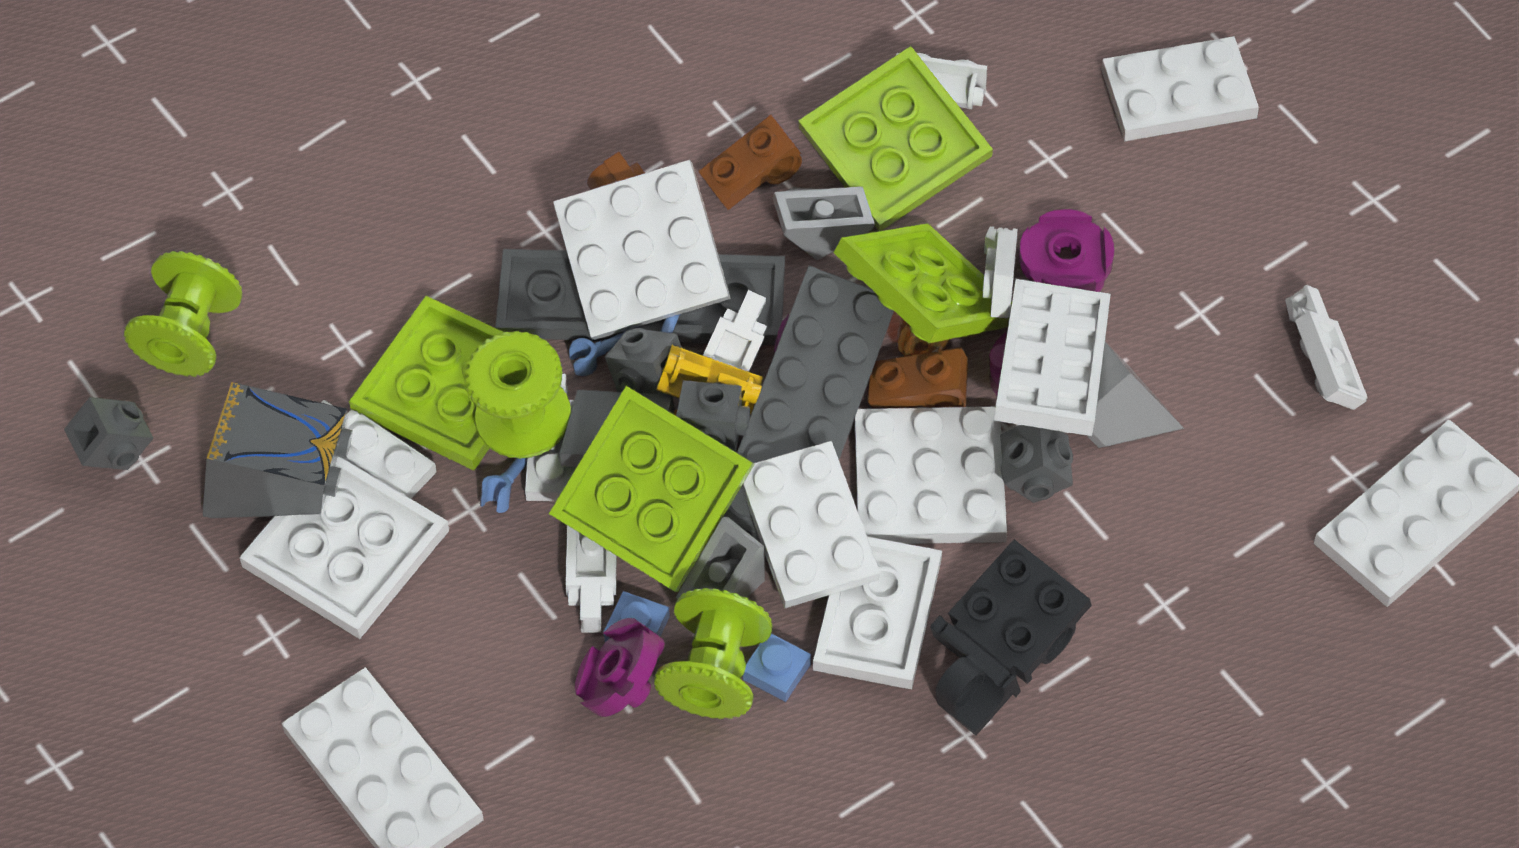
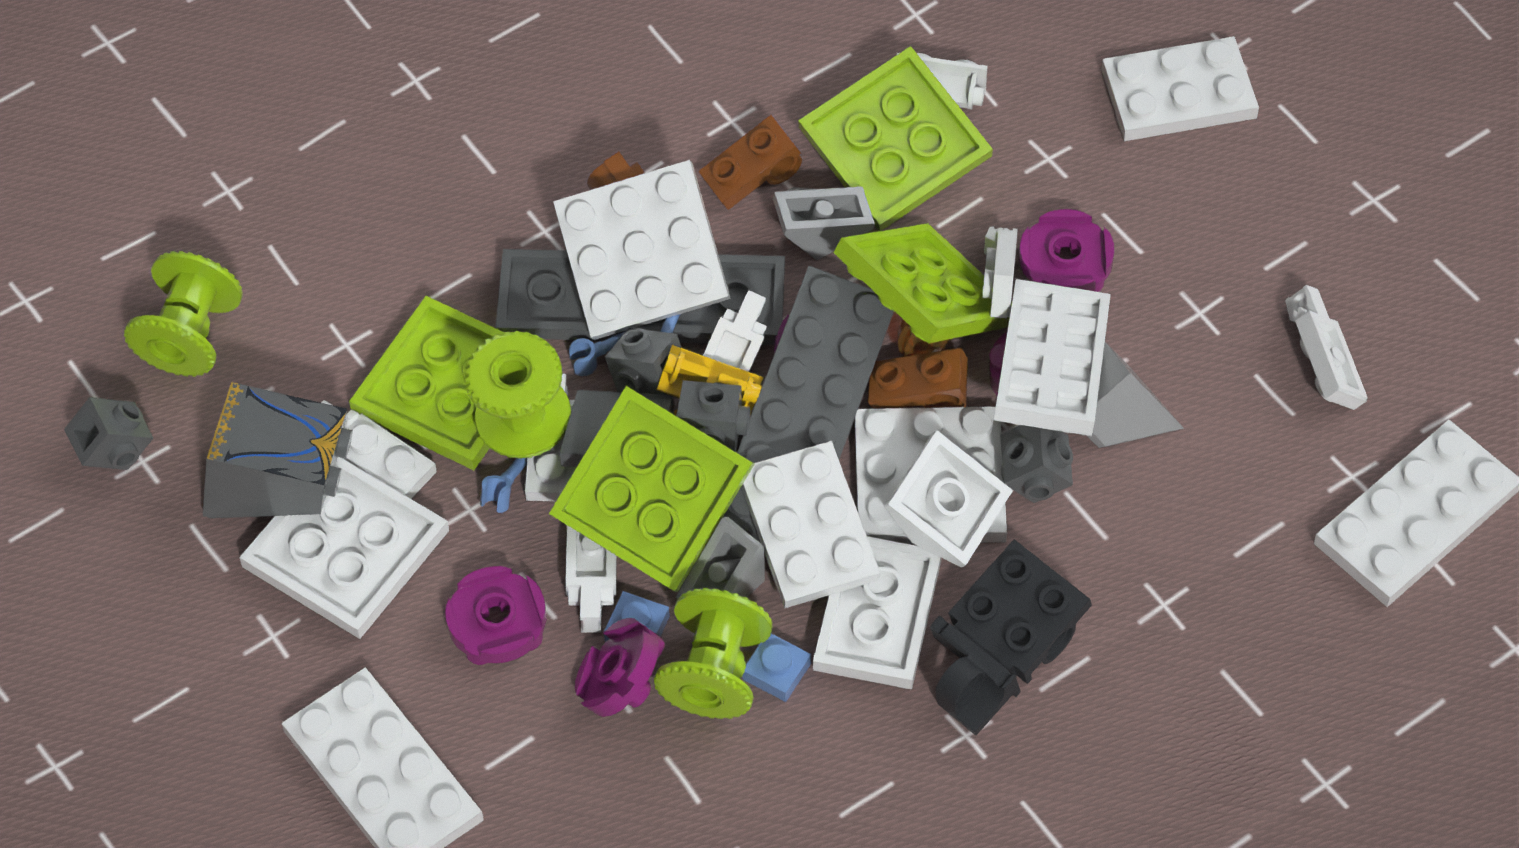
none -> magenta plate [445,566,547,665]
none -> white slope [885,430,1013,568]

